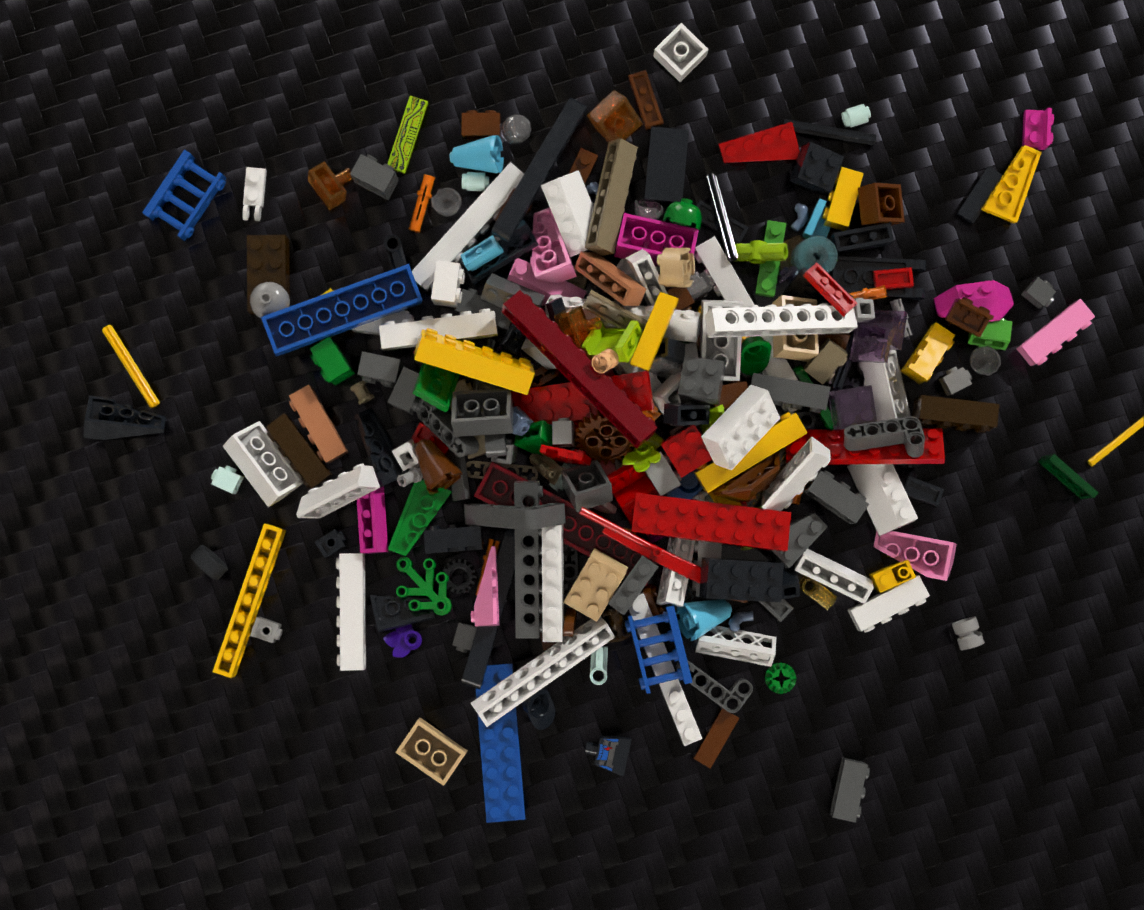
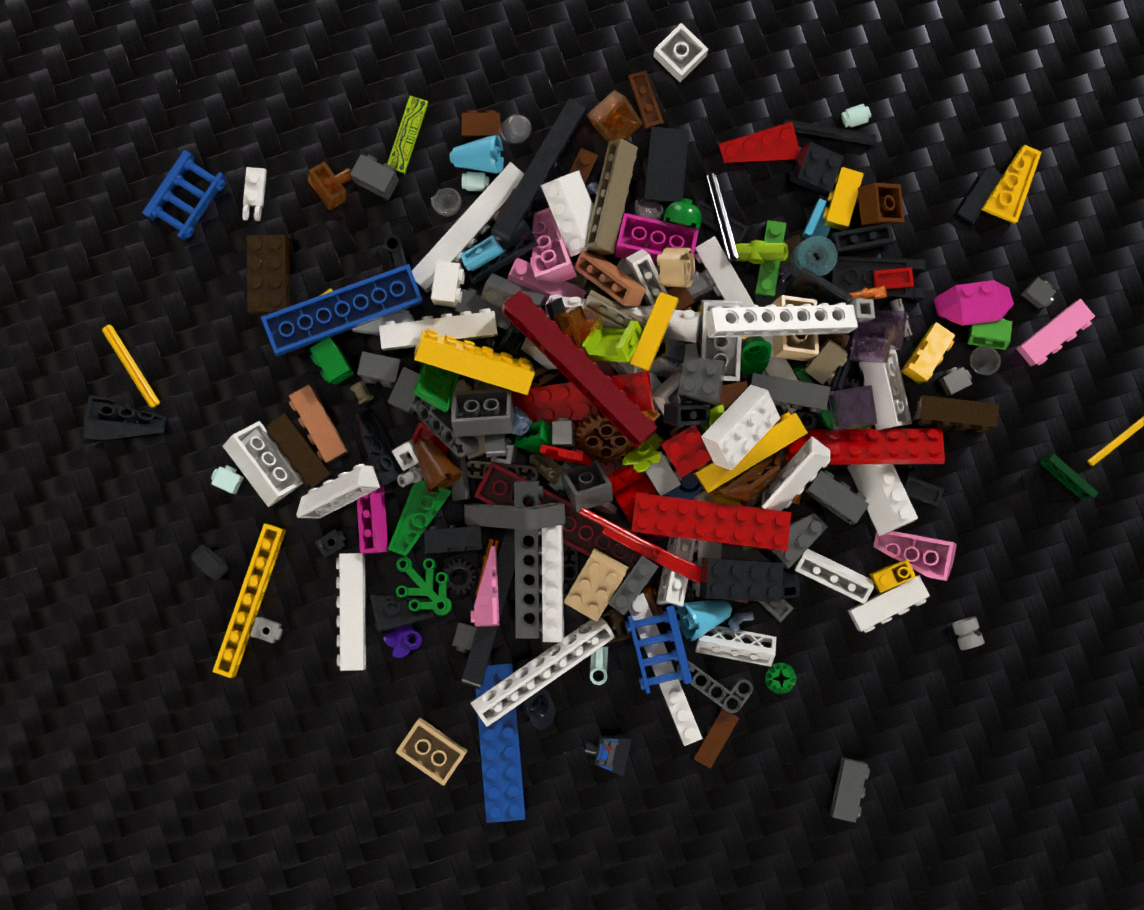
light grey cylinder [250,282,290,318] -> none
orange pin [408,174,435,233] -> none
reddish brown beam [563,608,577,637] -> none
light nougat wheel [591,349,619,373] -> none
sand blue arm [791,203,809,232] -> none
clear yellow piece [799,576,837,610] -> none
red tile [803,262,858,317] -> none
dark grey beam [844,417,925,457] -> none
reddish brown bracket [944,297,994,337] -> none
dark pink bracket [1022,108,1054,150] -> none

